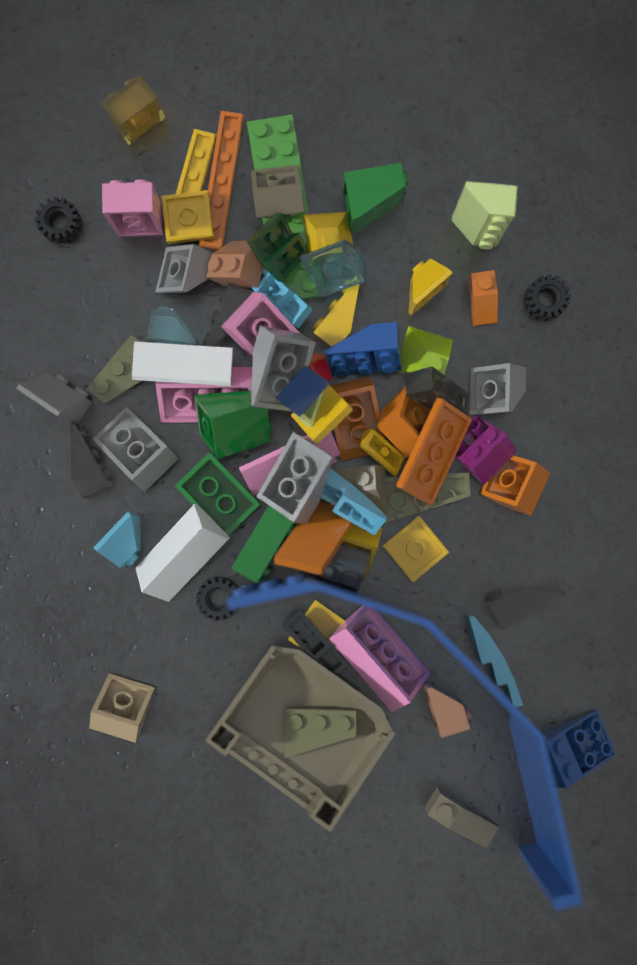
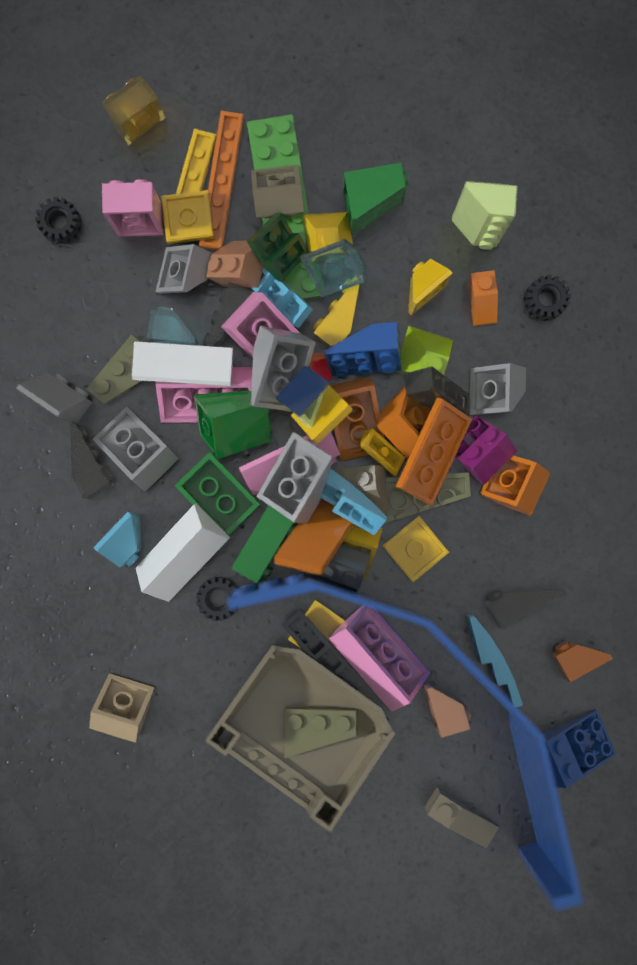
none -> orange slope [551,642,613,683]

